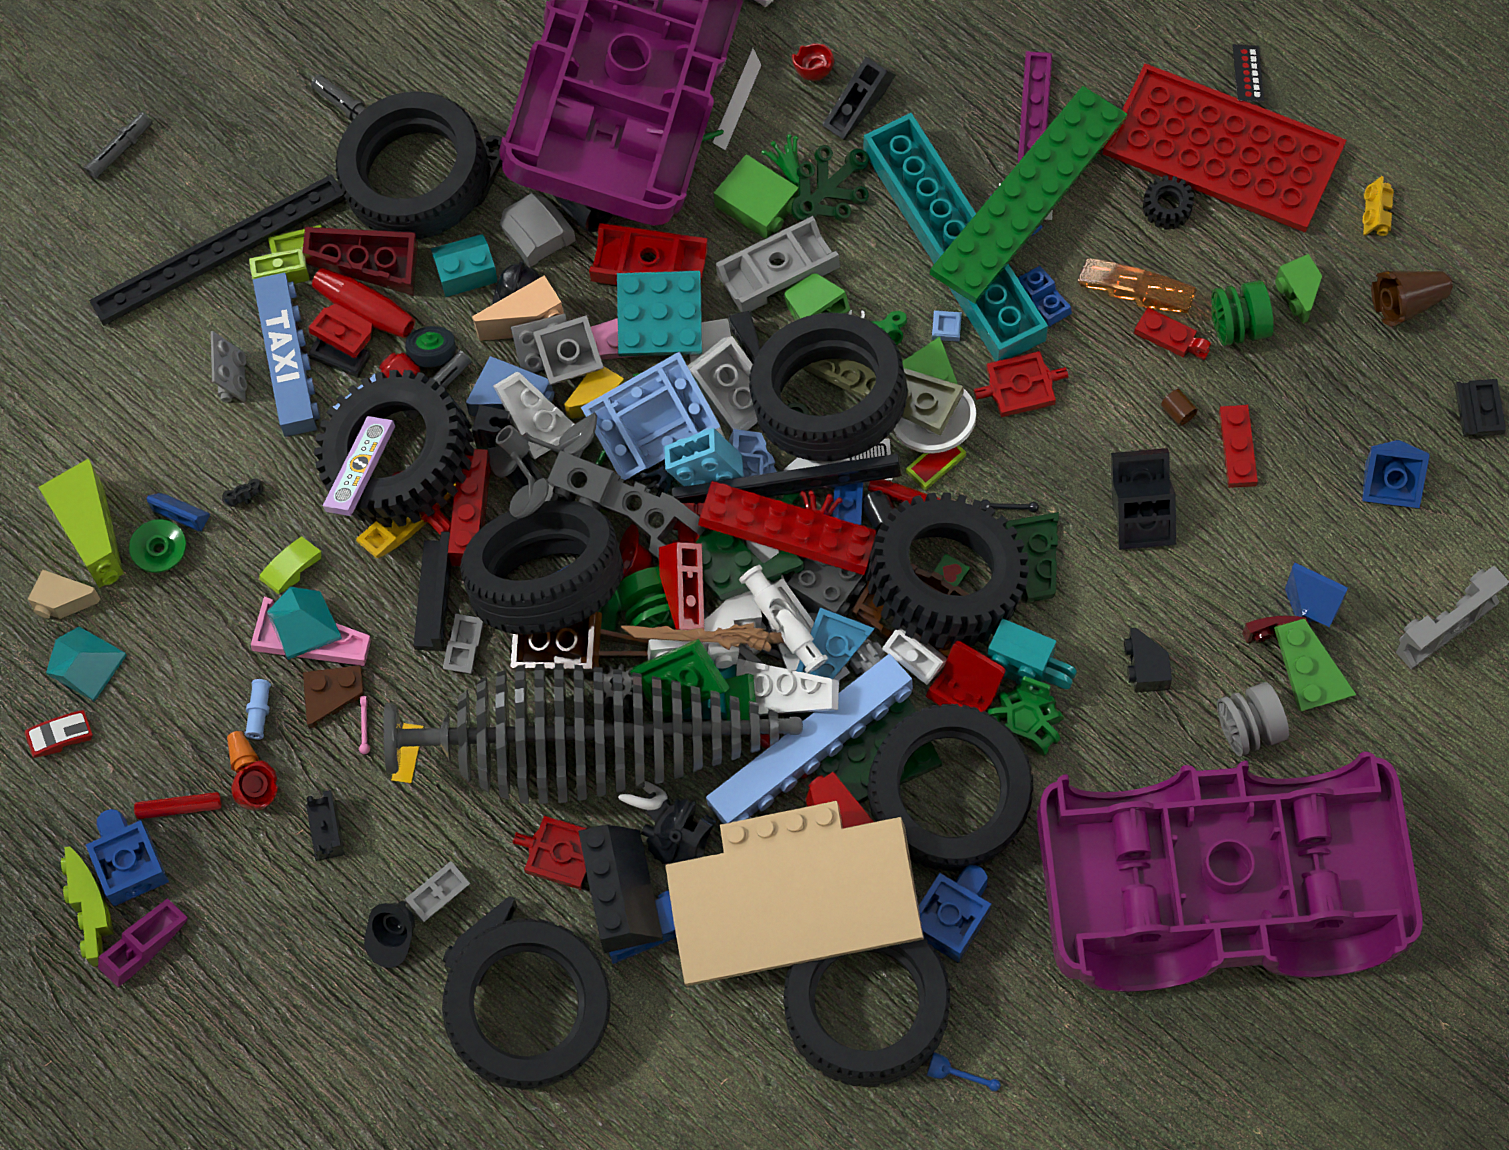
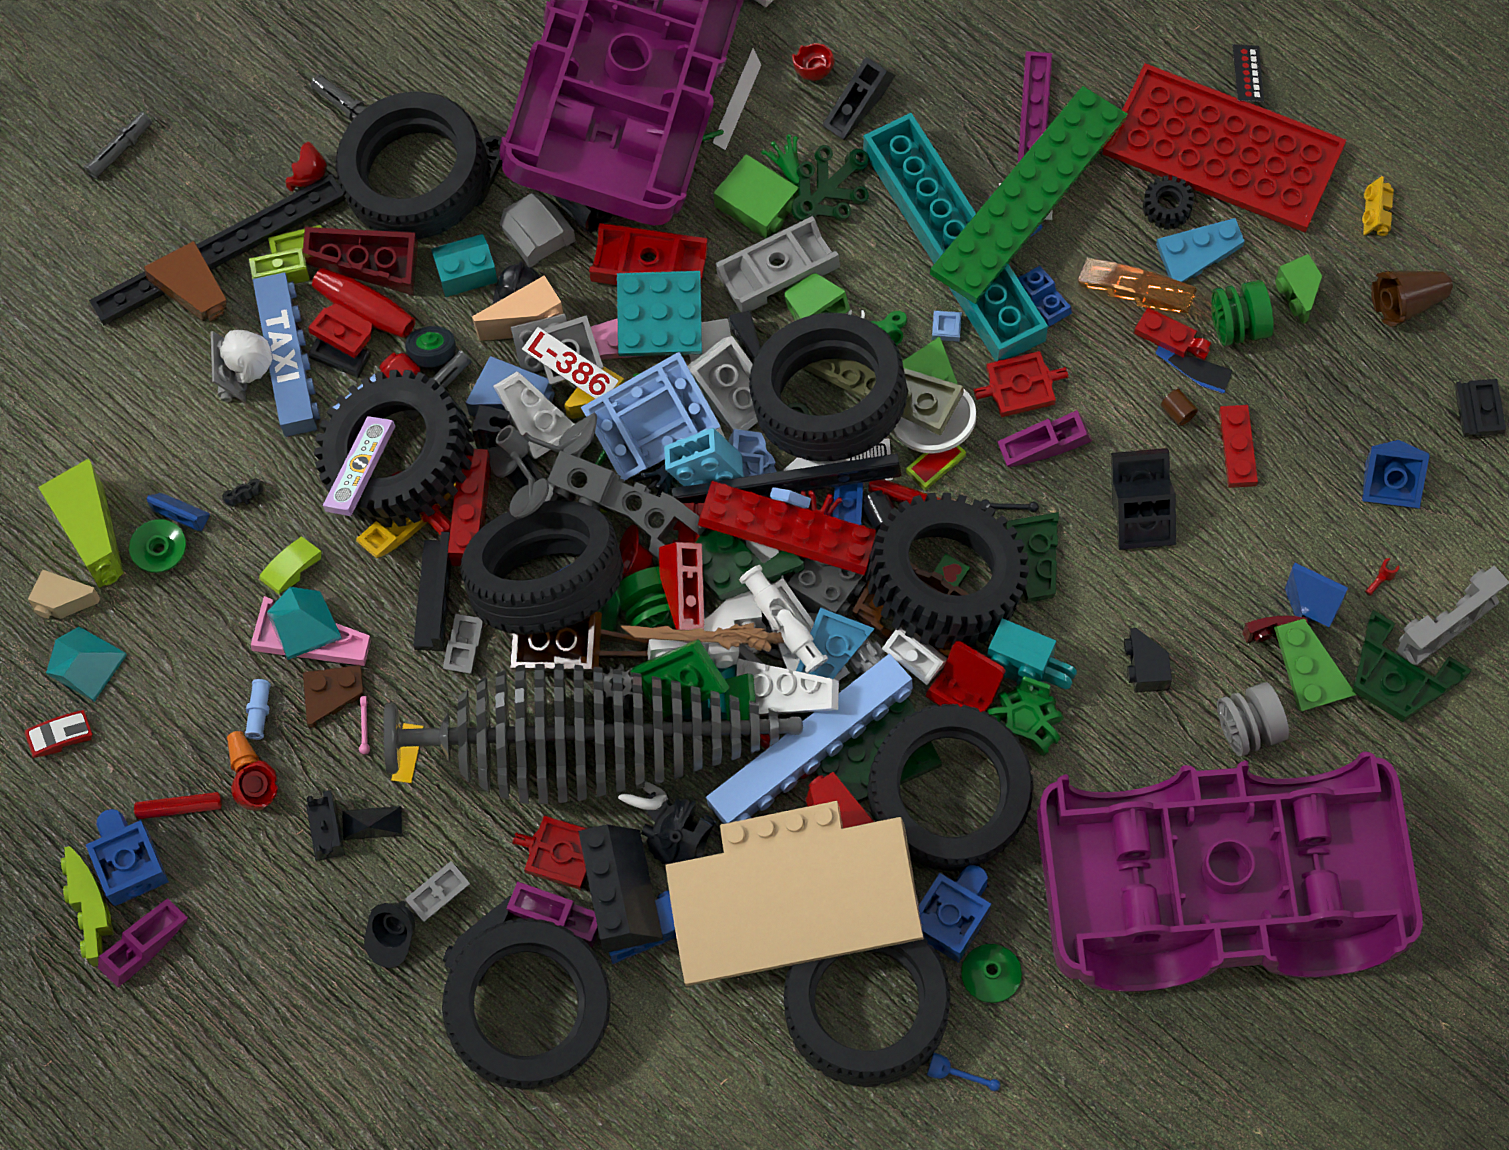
none -> dark orange slope [144,241,227,321]
none -> white hair [220,330,272,384]
none -> red hair [285,142,327,192]
none -> black slope [342,806,403,840]
none -> magenta slope [506,881,599,948]
none -> white sticker [522,327,618,399]
none -> light blue tile [770,487,811,509]
none -> green dish [961,944,1022,1003]
none -> magenta slope [997,410,1092,467]
none -> dark azure wing [1156,218,1244,291]
none -> black sticker [1156,346,1232,393]
none -> dark green wing [1352,610,1472,722]
none -> red hand [1365,558,1399,596]

